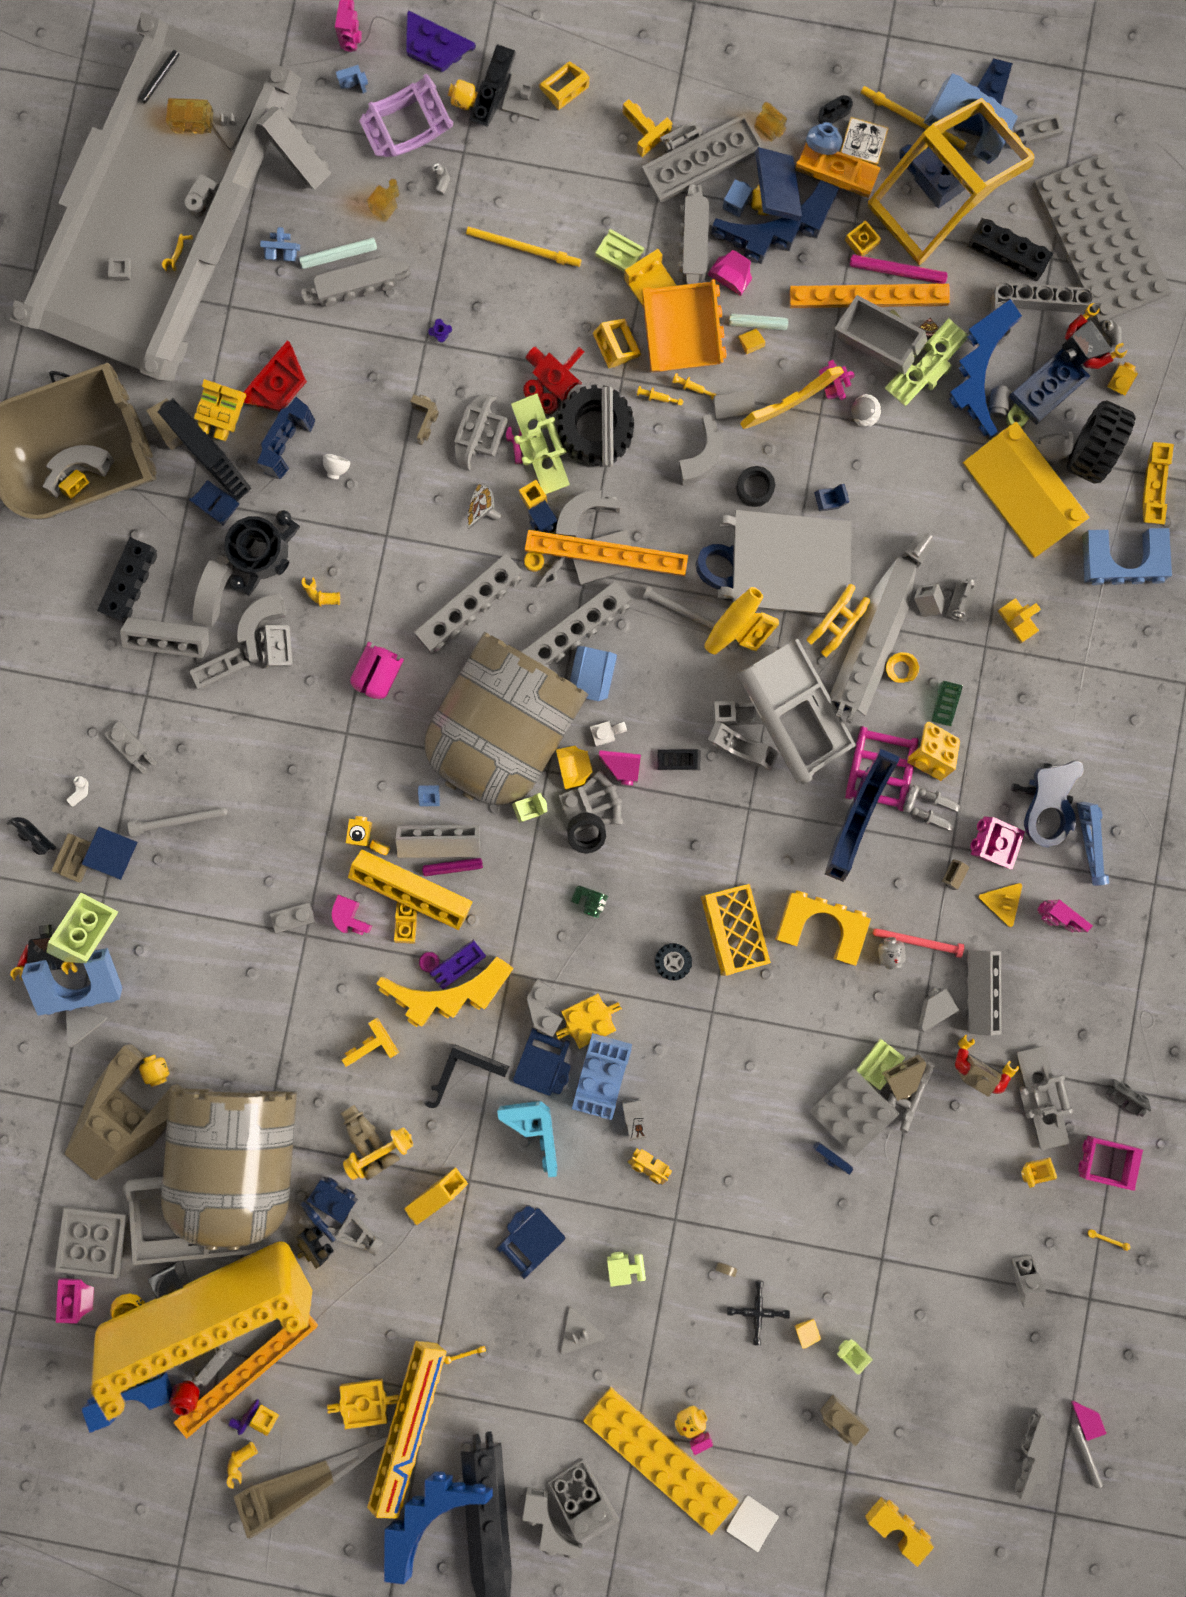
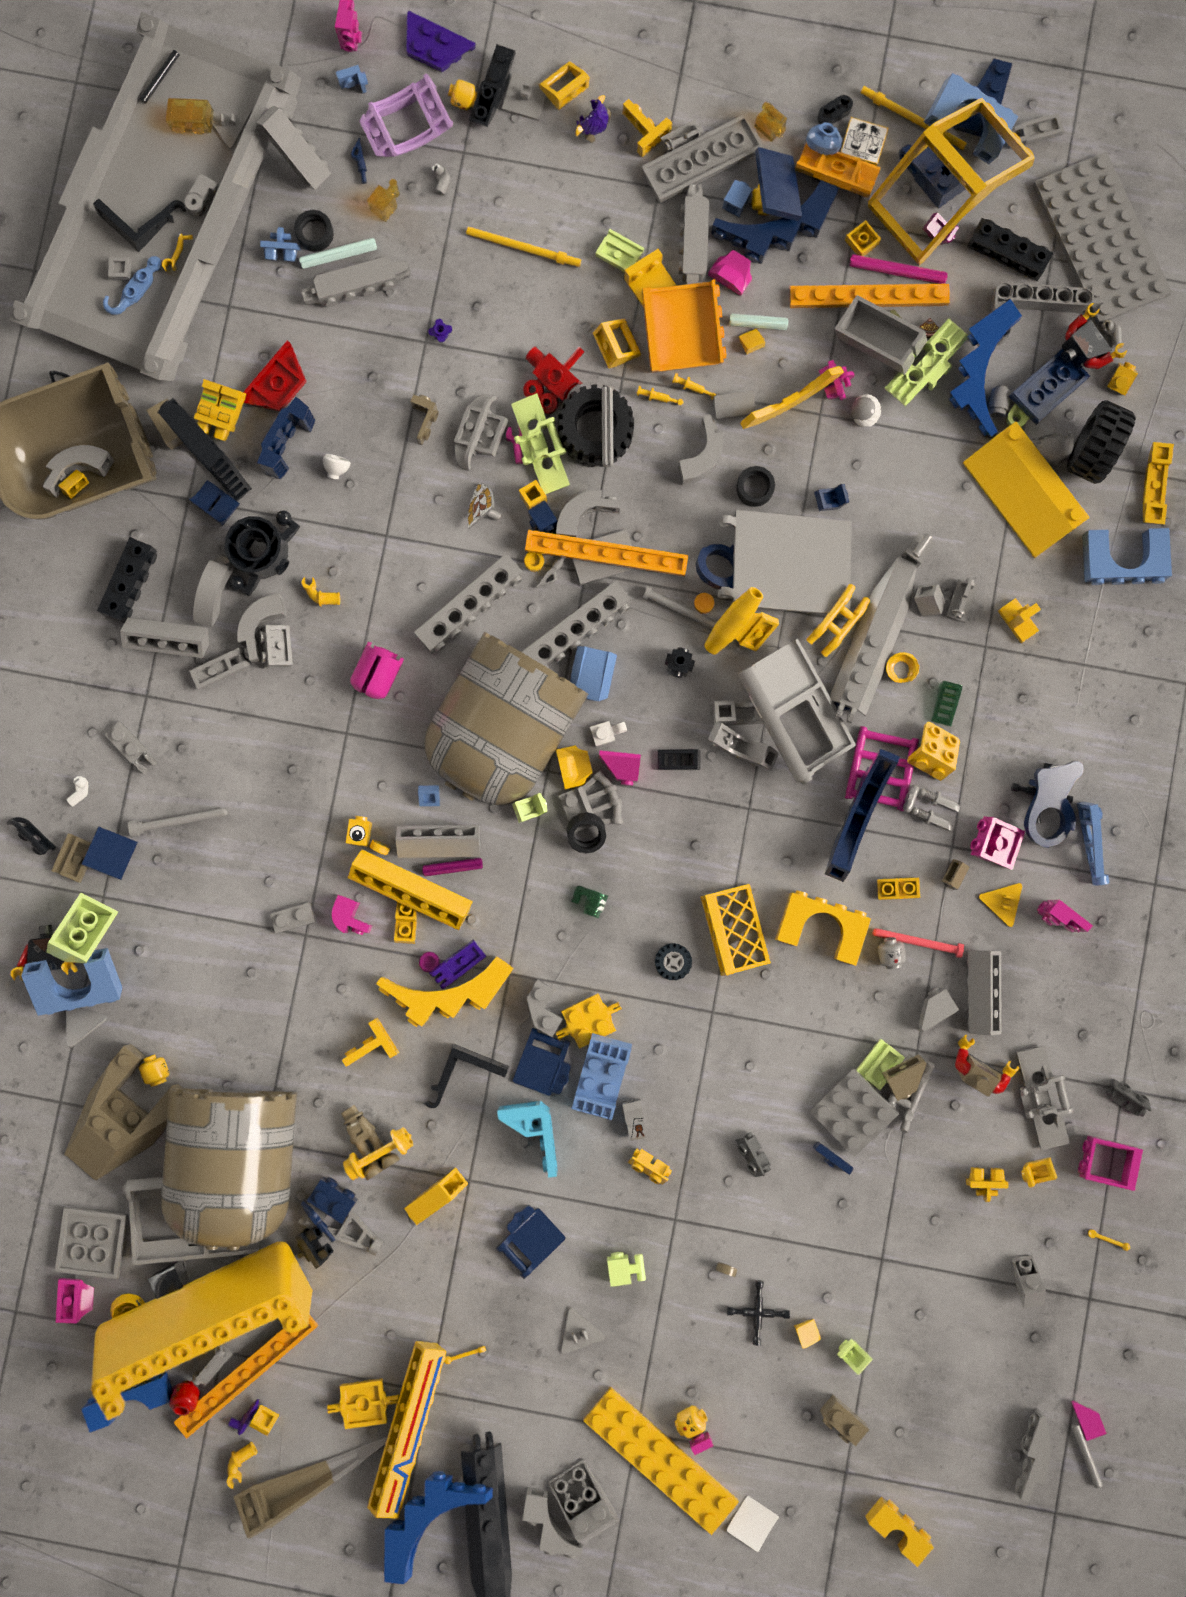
none -> black hinge [93,198,186,252]
none -> medium blue piece [103,256,162,315]
none -> black tyre [294,209,334,252]
none -> dark blue hand [351,138,367,184]
none -> dark purple hair [575,95,611,143]
none -> black brick [664,647,695,678]
none -> light orange tile [694,593,715,614]
none -> dark grey hinge [736,1132,771,1177]
none -> yellow slope [877,877,921,900]
none -> bracket [922,212,959,245]
none -> yellow hips [966,1167,1008,1202]

